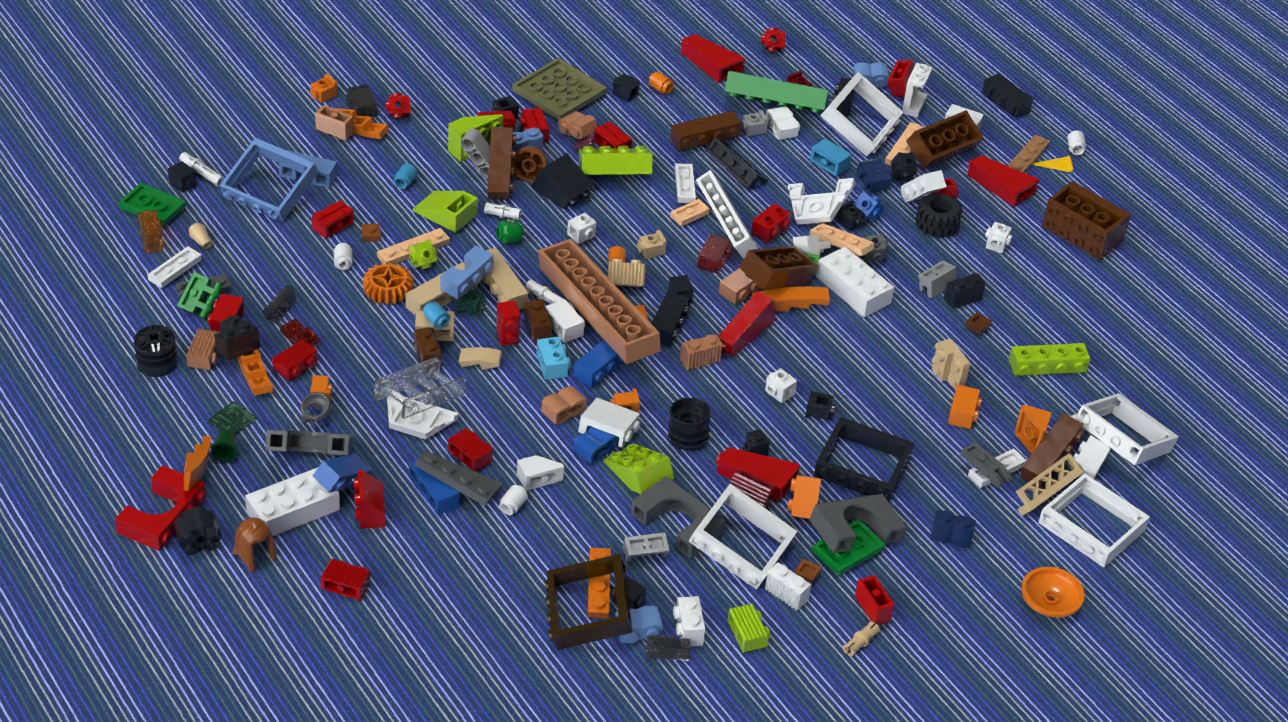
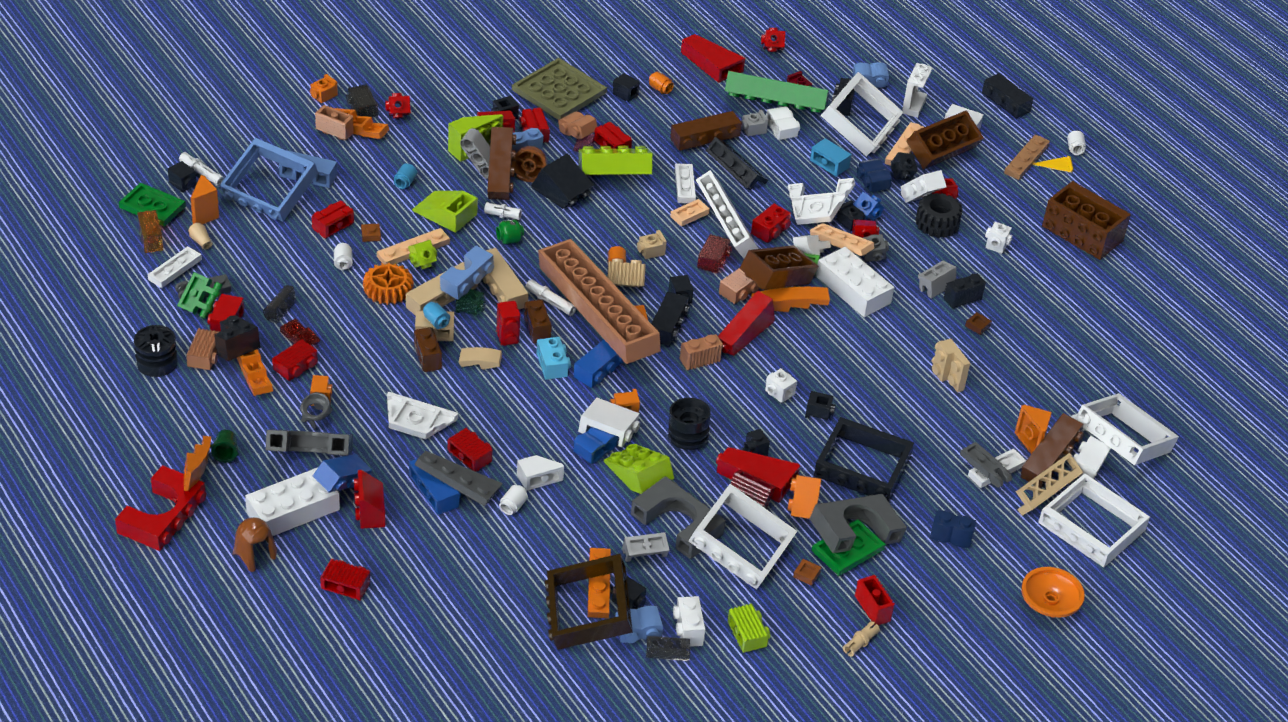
black brick [174,506,222,555] -> none
clear green piece [208,401,257,435] -> none
clear fence [374,357,466,419] -> none
nougat brick [541,386,587,425] -> none
white brick [545,299,585,343] -> none
white brick [567,213,597,244] -> none
white brick [765,562,812,610] -> none
red brick [888,60,915,97] -> none
orange brick [948,384,982,429] -> none
red slope [967,155,1039,207] -> none
lime brick [1009,343,1090,376] -> none
none -> orange slope [191,175,219,224]
none -> red brick [852,219,879,238]

